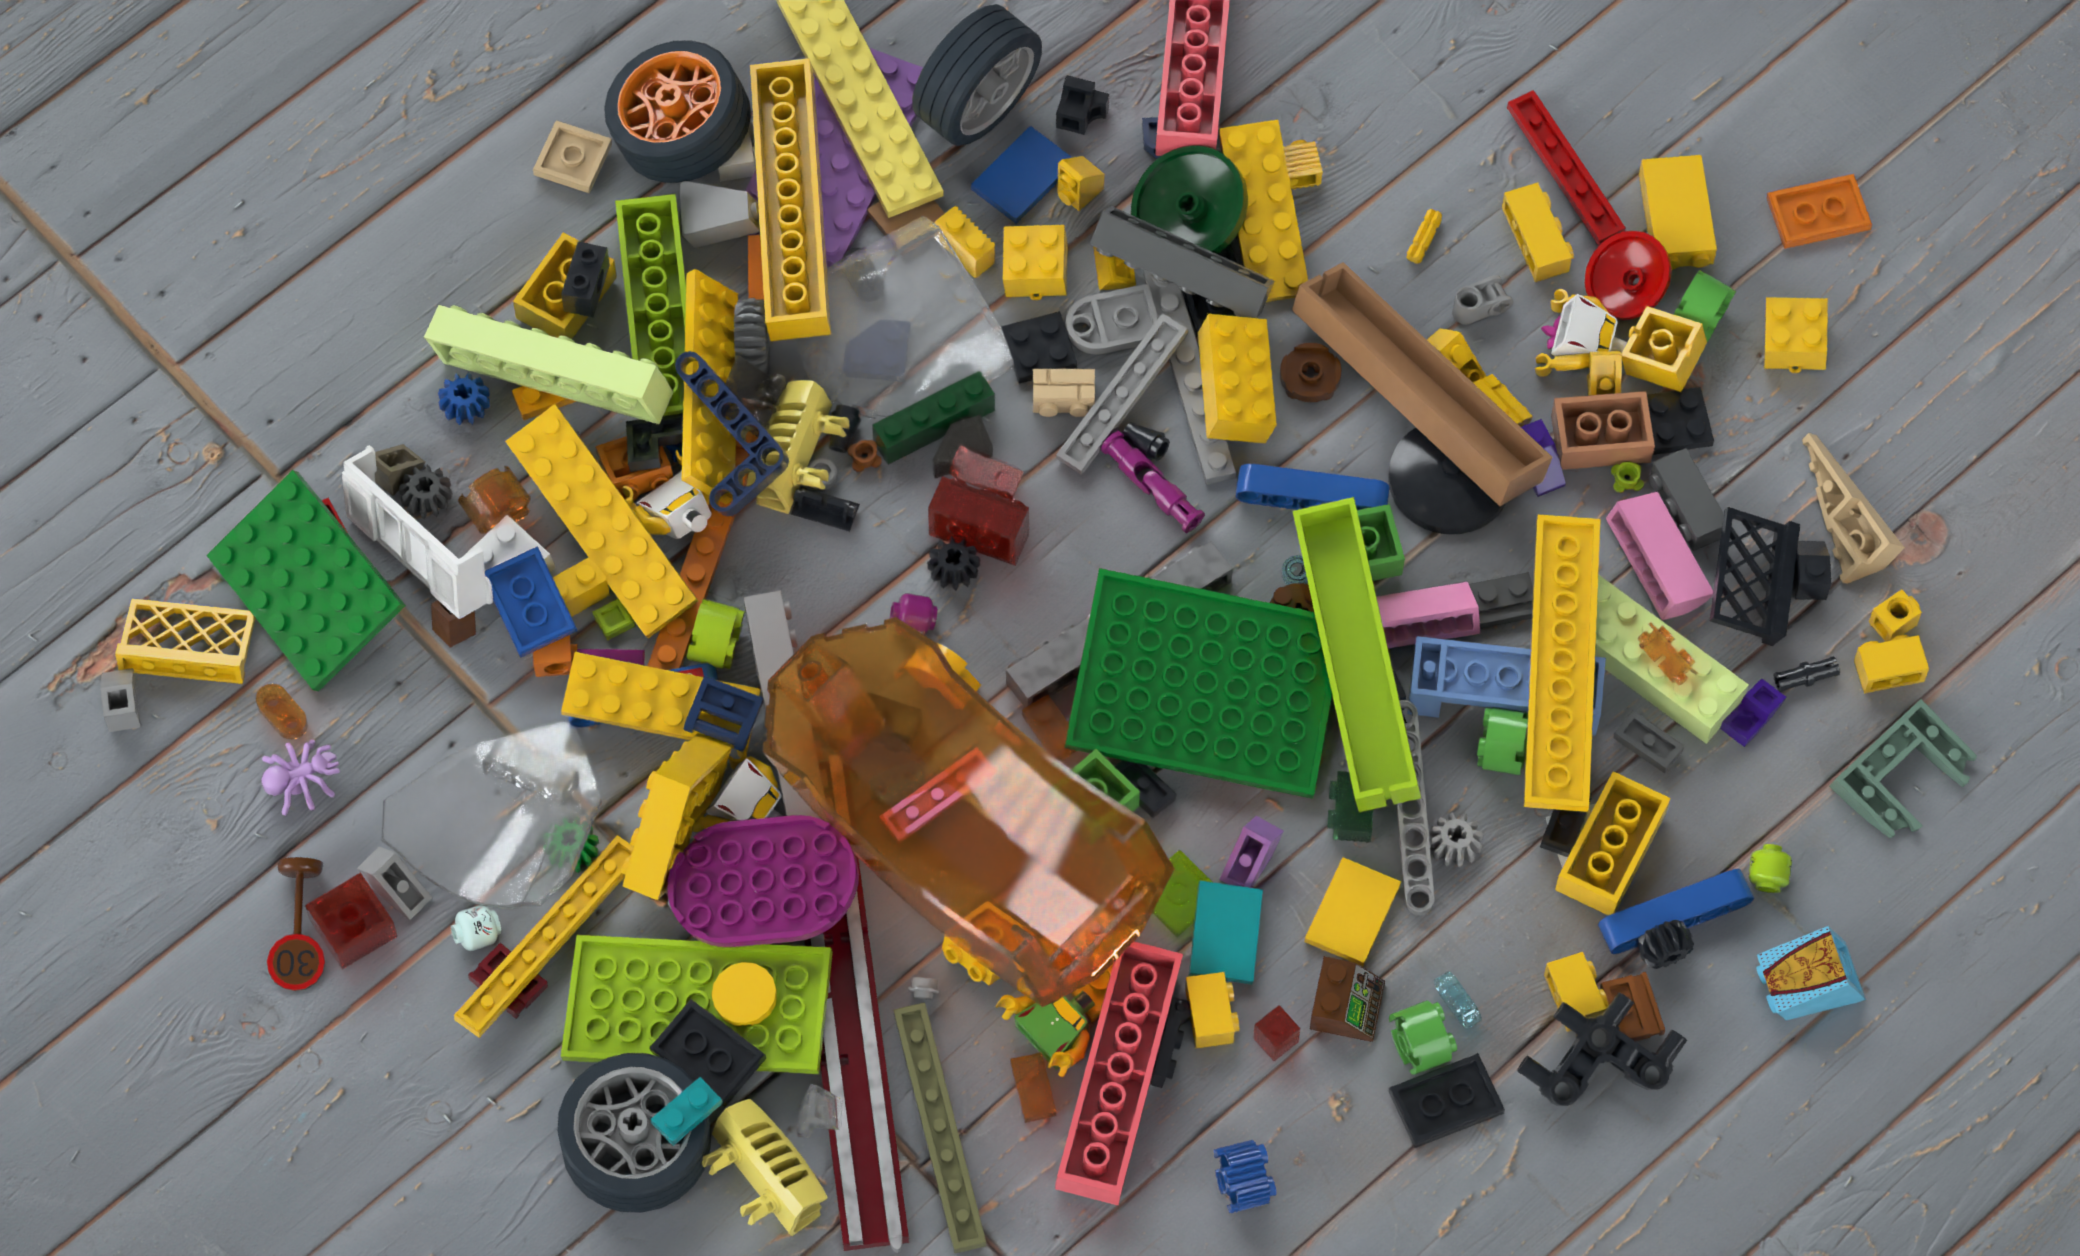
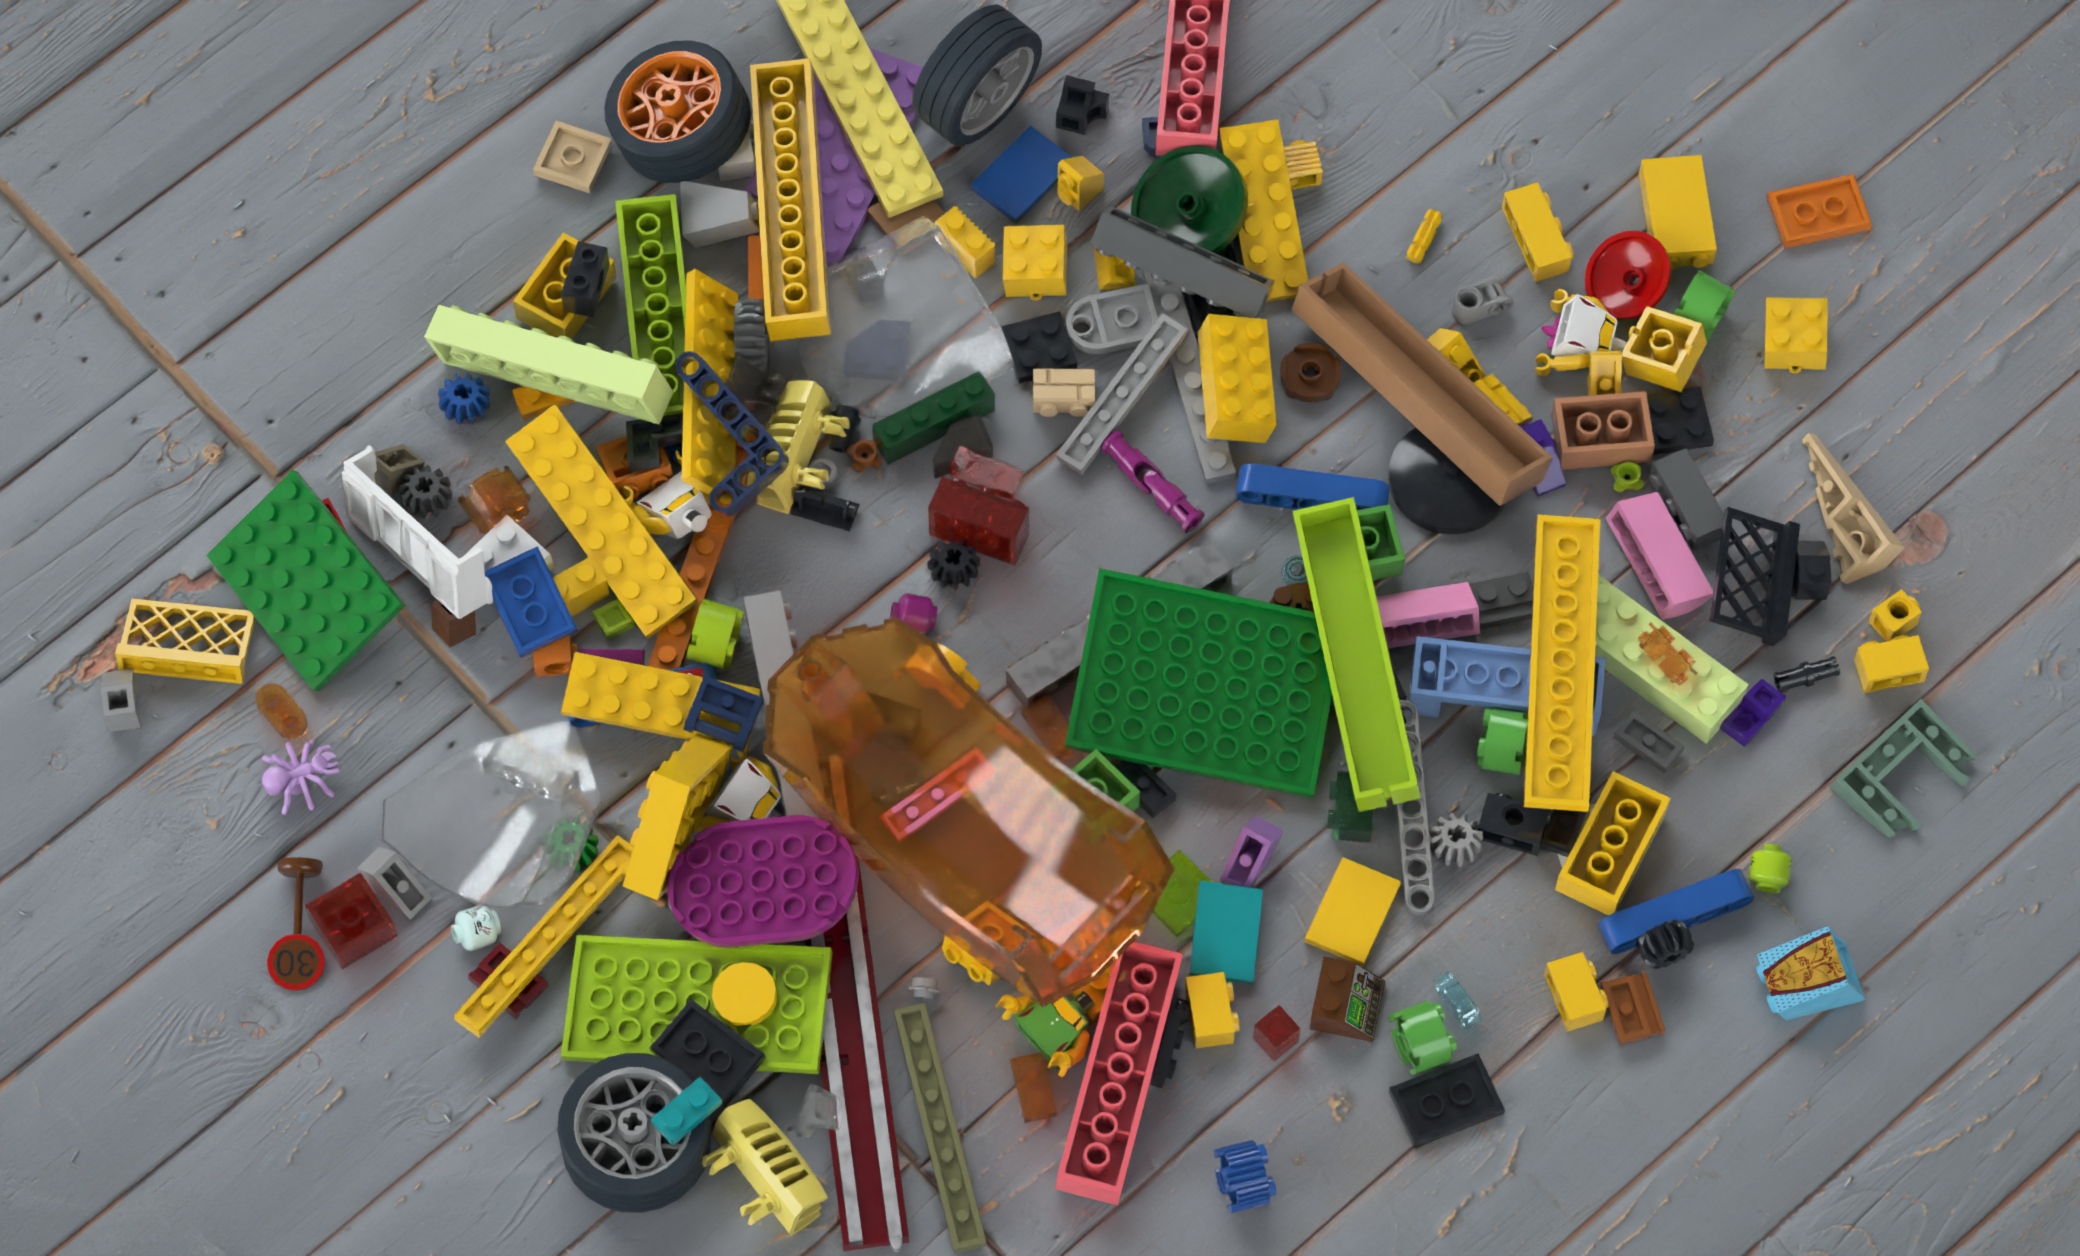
black cone [1123,422,1170,461] -> none
red plate [1507,90,1626,246] -> none
black pin [1517,992,1687,1106] -> none
none -> black brick [1477,793,1550,856]

